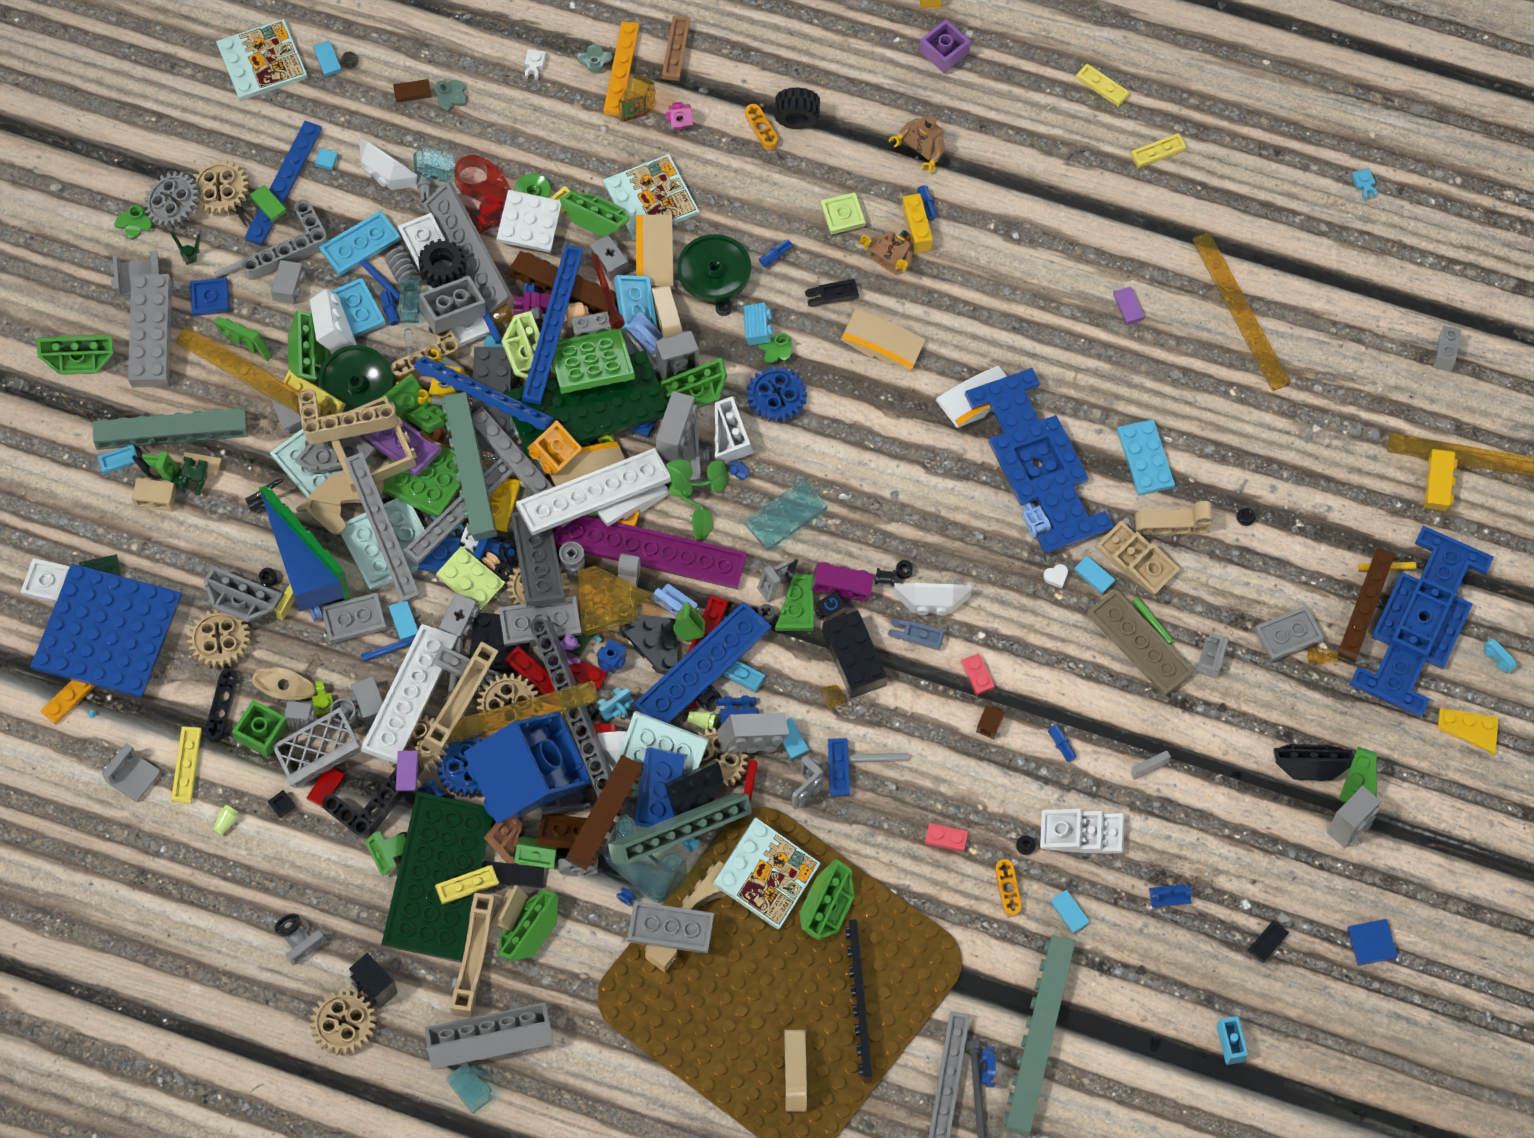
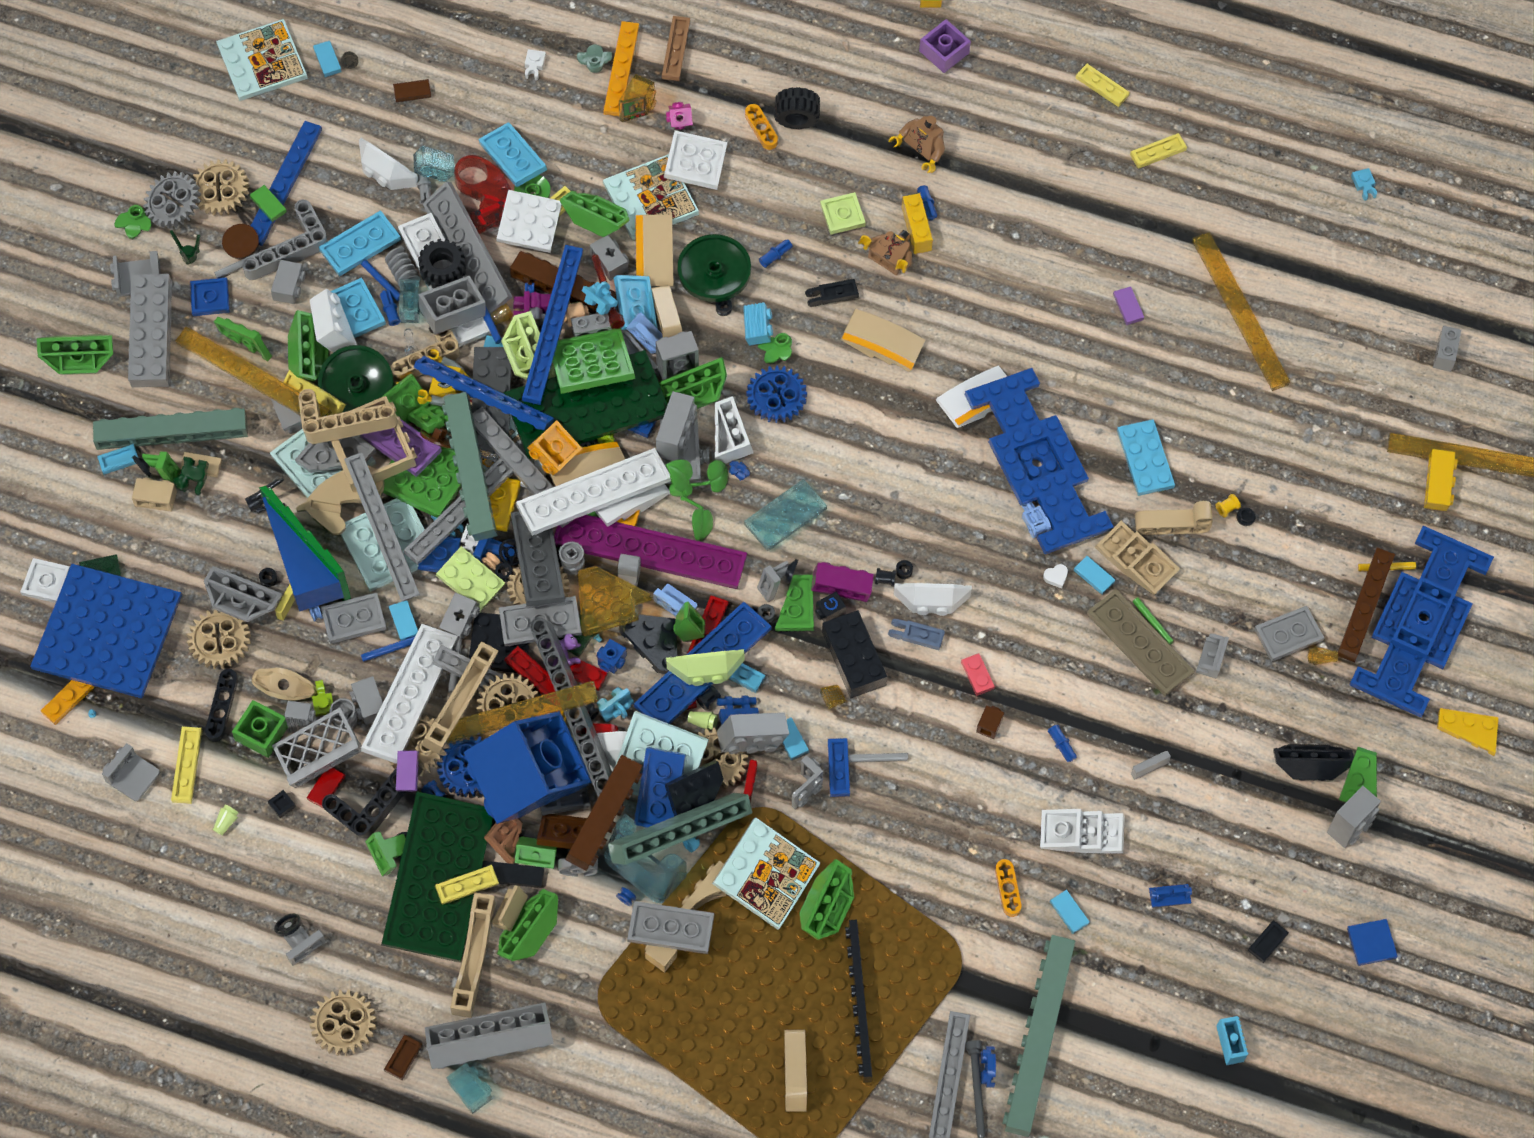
medium azure tile [315,148,338,170] -> none
black brick [349,952,398,1009] -> none
sand green plate [434,80,467,111] -> none
coral plate [925,823,968,852] -> none
black plate [1016,835,1036,855] -> none
medium azure plate [1484,639,1517,673] -> none
none -> reddish brown piece [222,224,259,259]
none -> reddish brown tile [384,1034,423,1080]
none -> medium azure plate [478,122,547,188]
none -> medium azure hips [582,281,618,315]
none -> white plate [664,130,728,190]
none -> yellowish green wedge [666,649,745,686]
none -> yellow bush [1215,494,1241,518]

